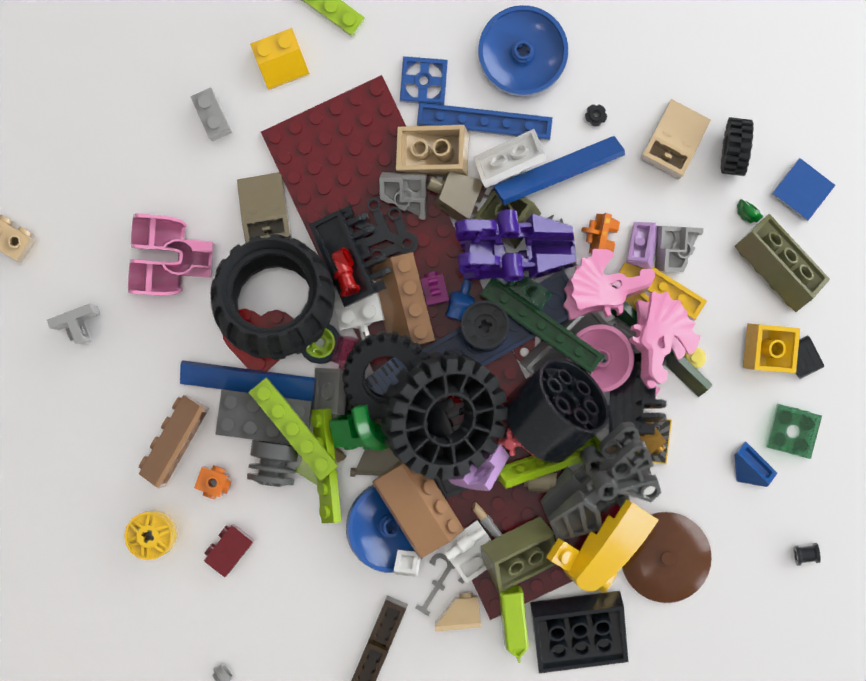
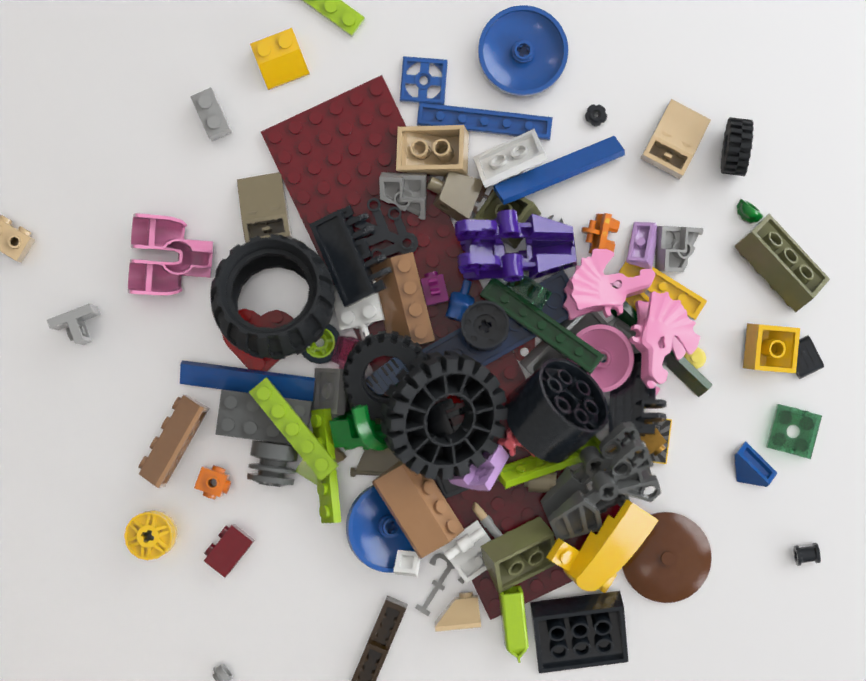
red connector [332,248,360,297] -> none
blue tile [772,158,835,221] -> none

